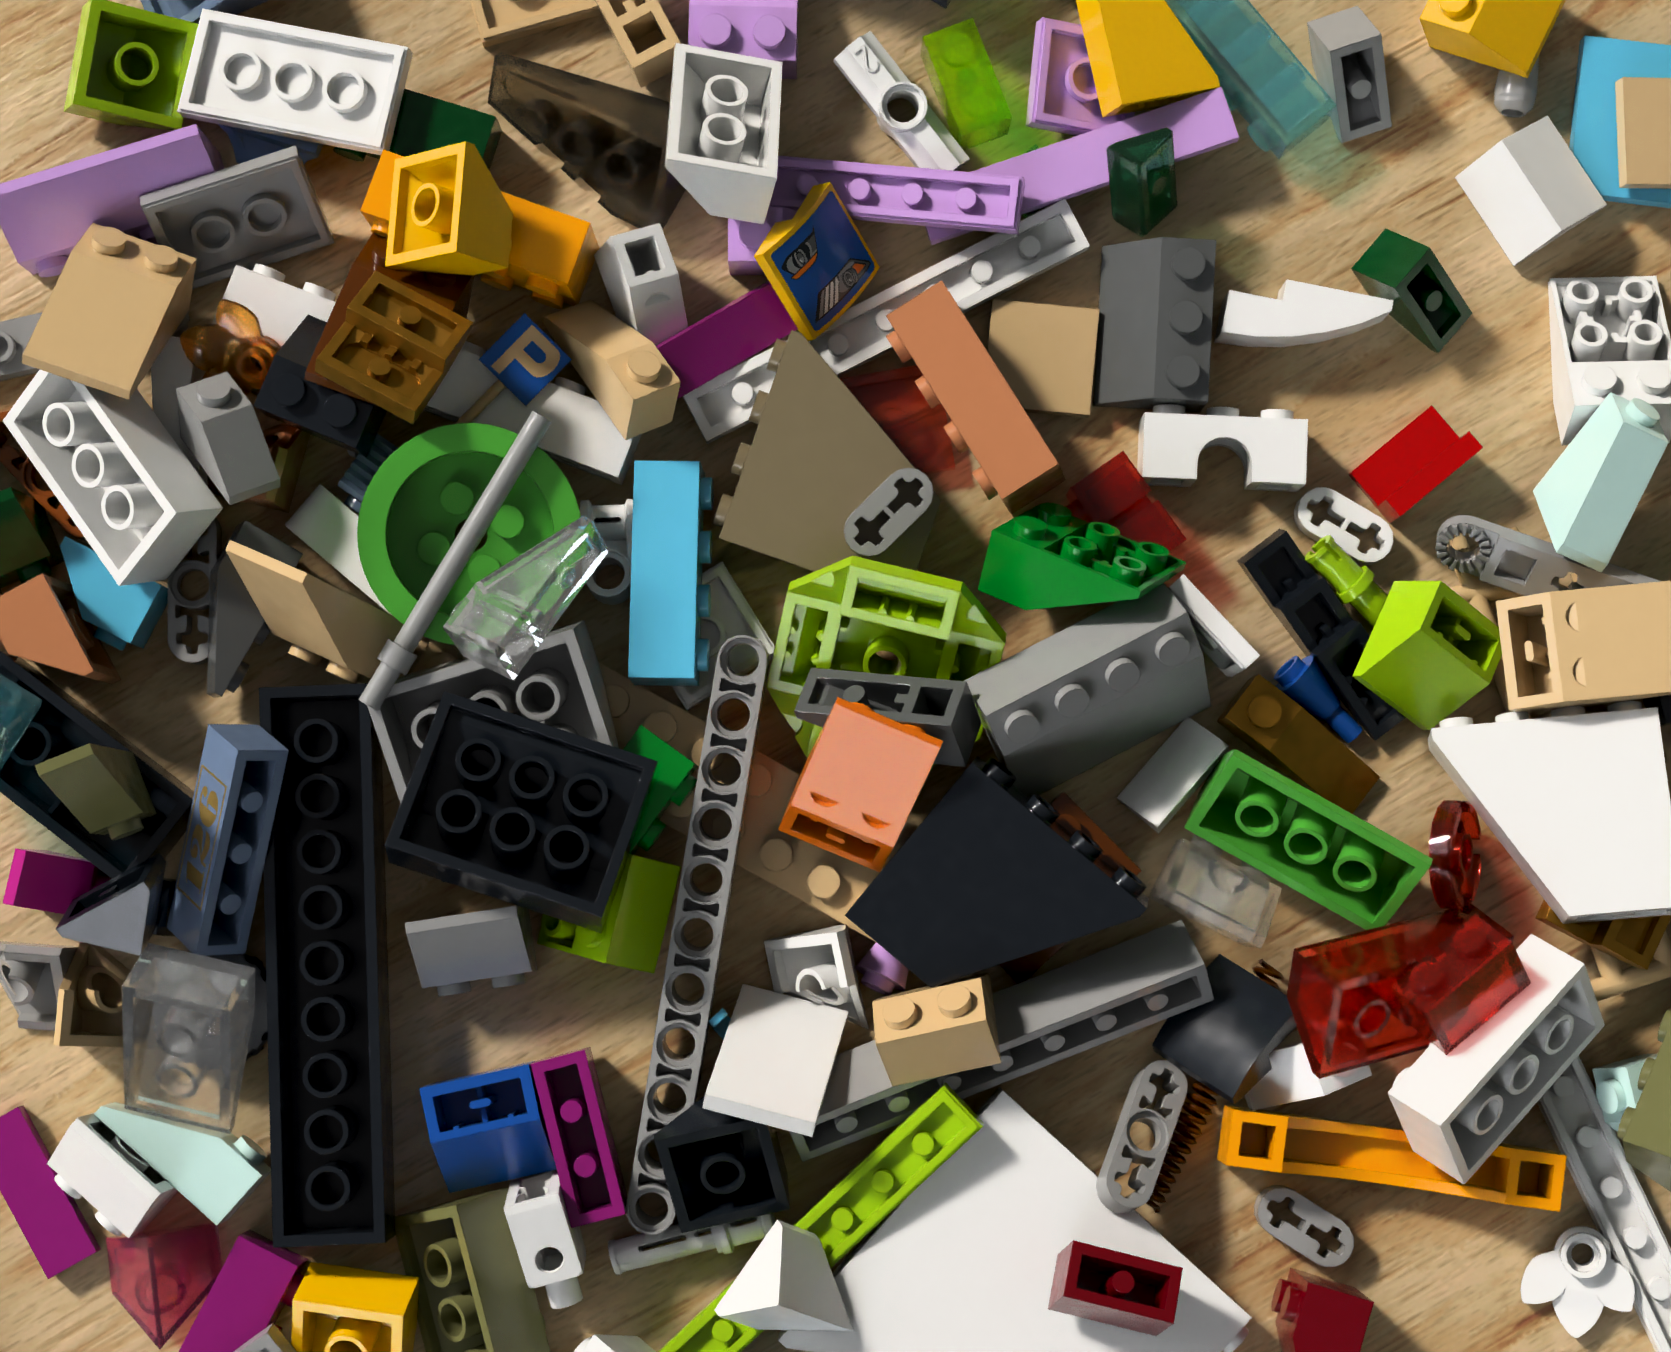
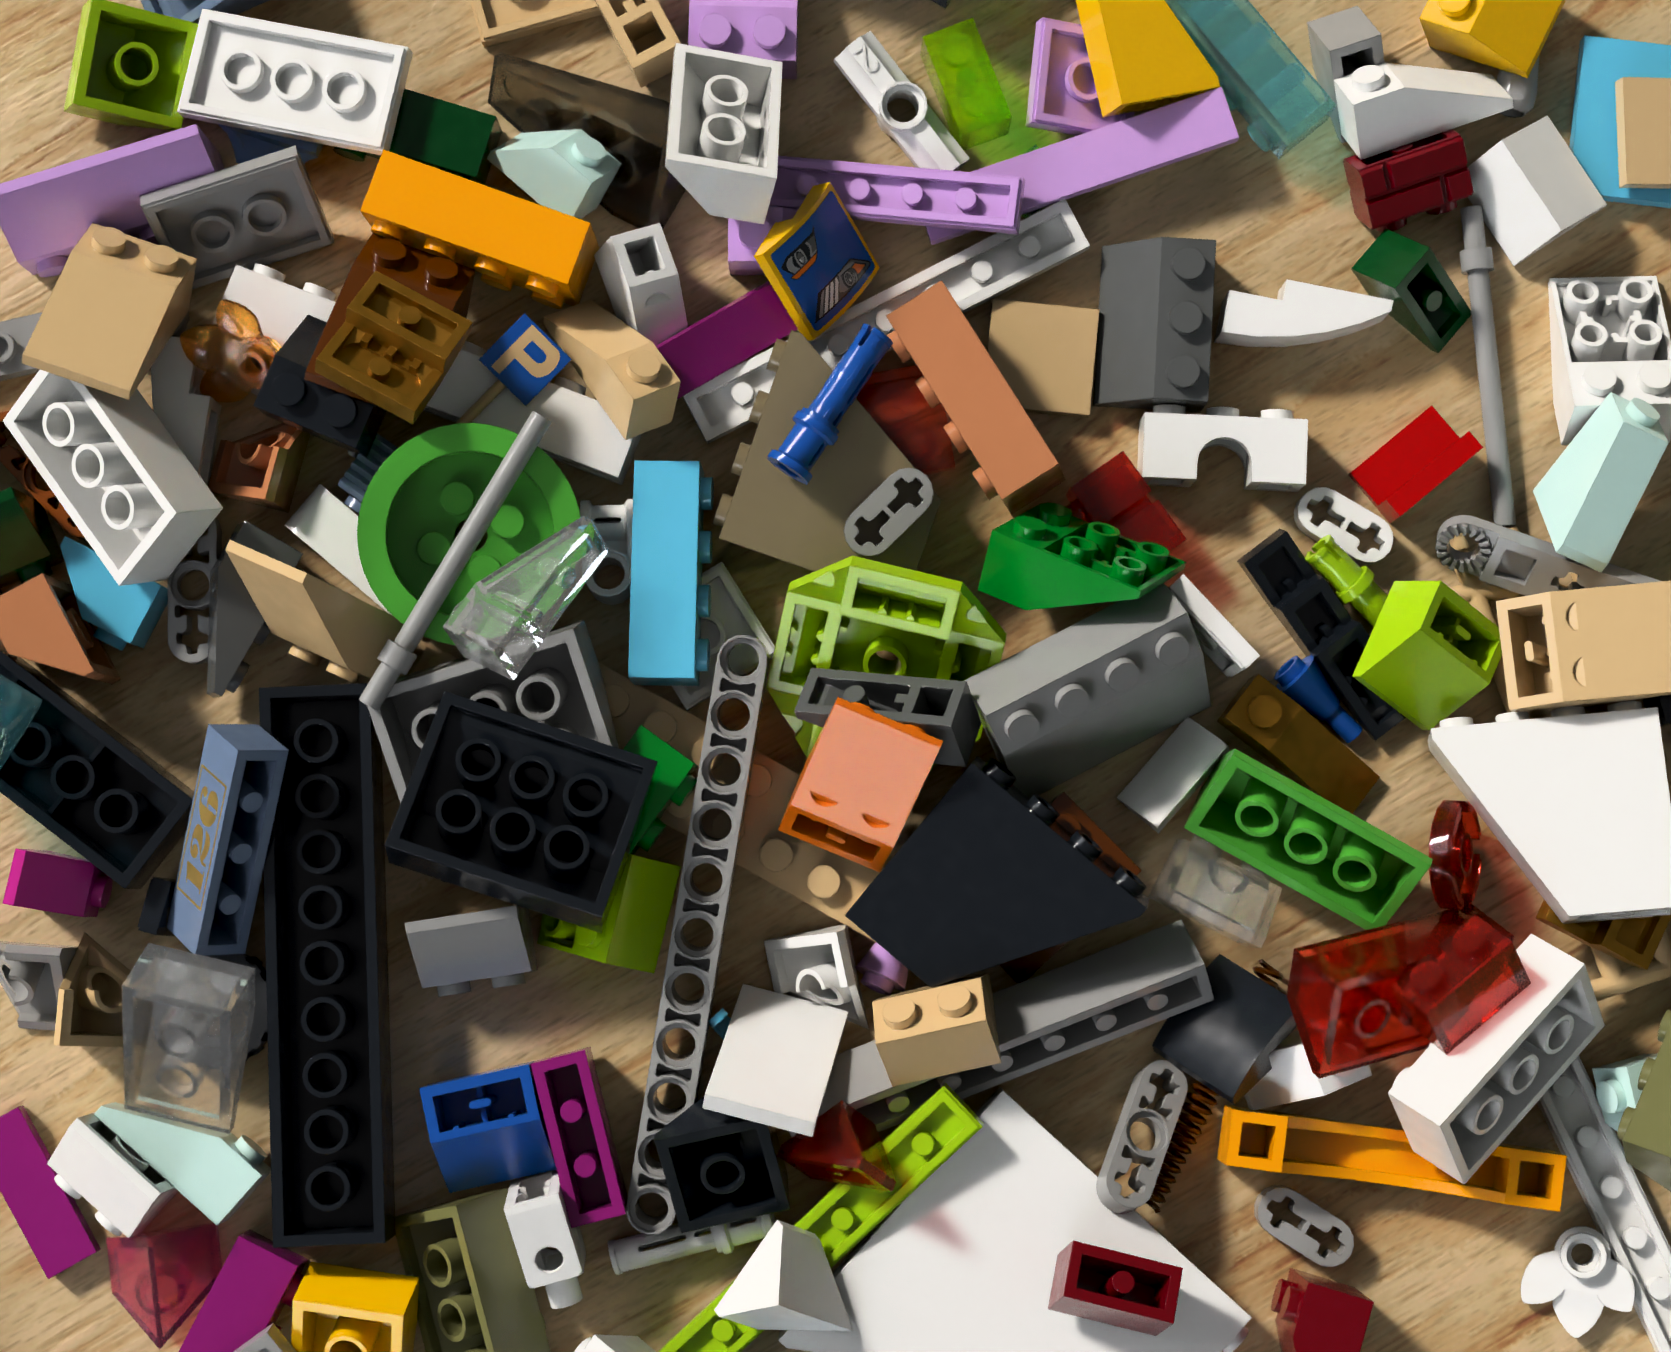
olive slope [35,743,157,840] -> none
slope [56,853,166,956] -> none
light grey slope [176,372,280,505] -> none
yellow slope [385,141,513,275] -> none
clear green slope [1106,127,1177,237] -> none
none -> light aqua slope [487,129,622,219]
none -> blue pin [767,324,893,485]
none -> clear red slope [777,1100,896,1192]
none -> white slope [1334,62,1514,160]
none -> dark red brick [1343,129,1474,232]
none -> light grey bar [1459,205,1516,527]

